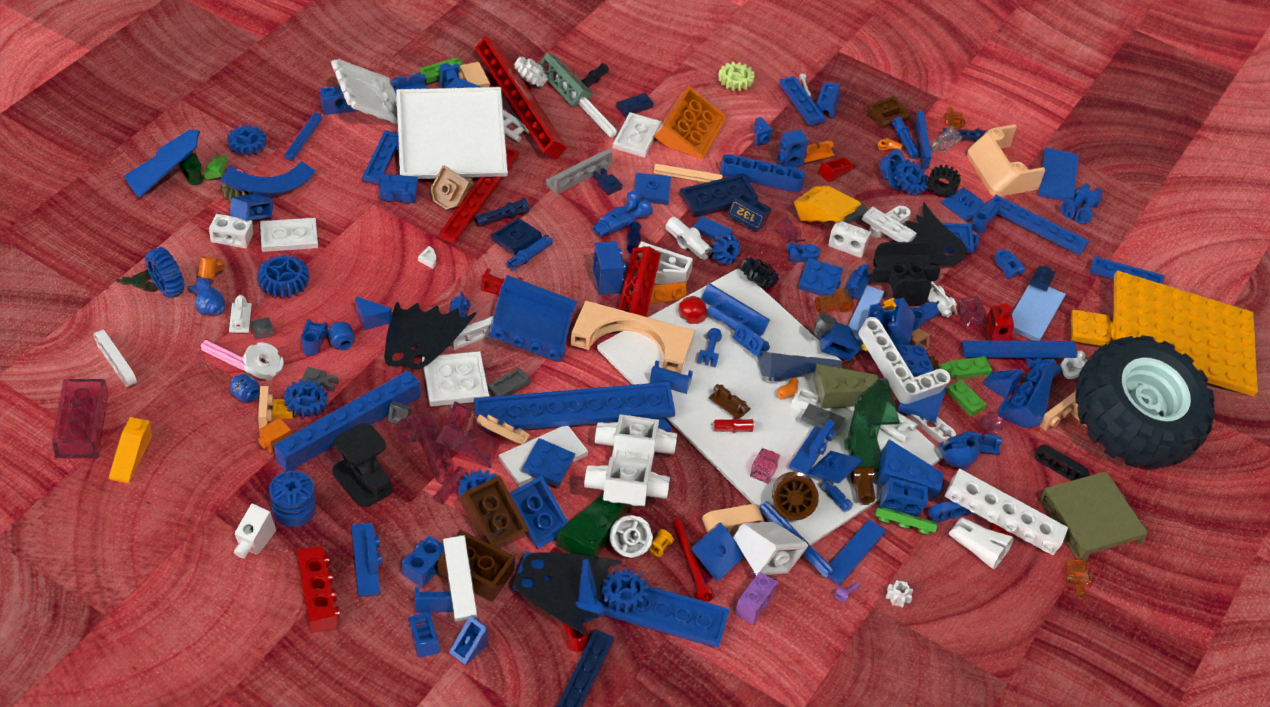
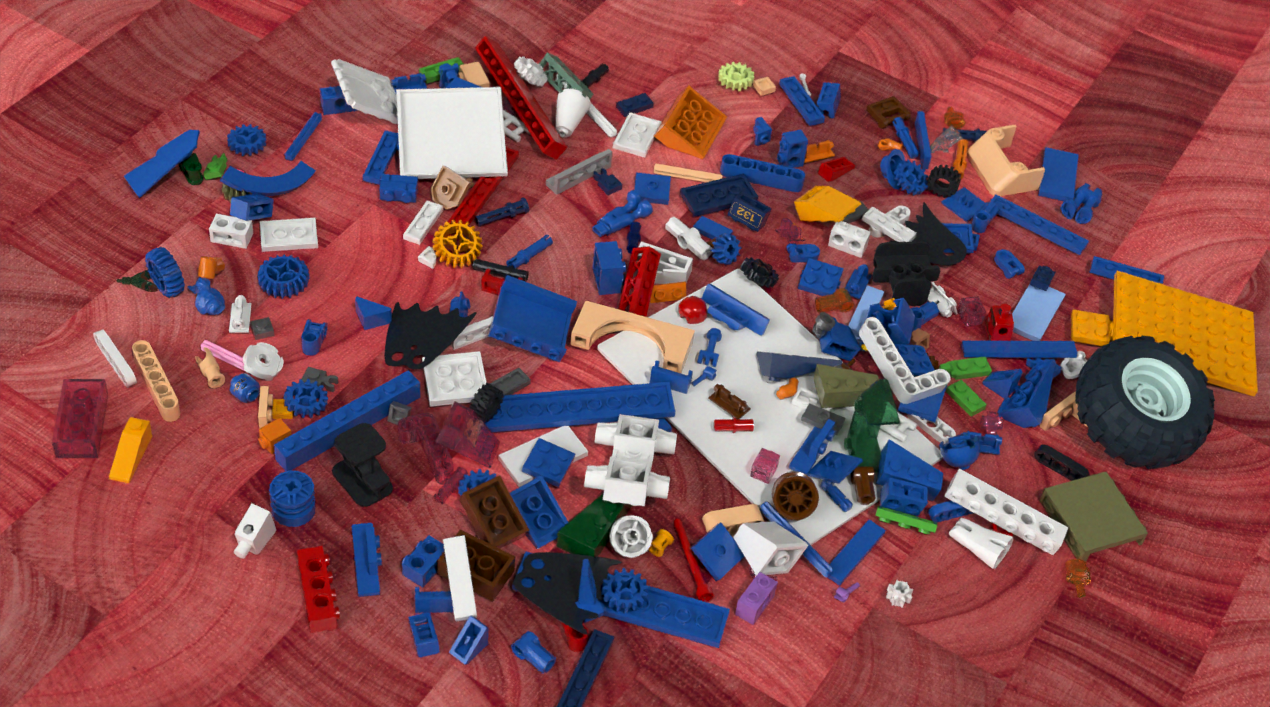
blue head [327,321,355,350] -> none
light nougat hinge [476,414,530,444] -> none
dark blue plate [491,218,542,255] -> none
blue hinge [733,321,770,357] -> none
none -> light nougat beam [132,340,180,422]
none -> light nougat piece [195,347,225,388]
none -> white tile [403,200,443,245]
none -> light orange gear [432,219,483,269]
none -> black tyre [469,383,504,422]
none -> black pin [472,259,529,282]
none -> blue piece [511,631,556,673]
none -> white cone [555,89,591,138]
none -> blue hand [691,366,717,386]
none -> light nougat plate [753,77,776,96]
none -> orange pin [953,139,969,179]

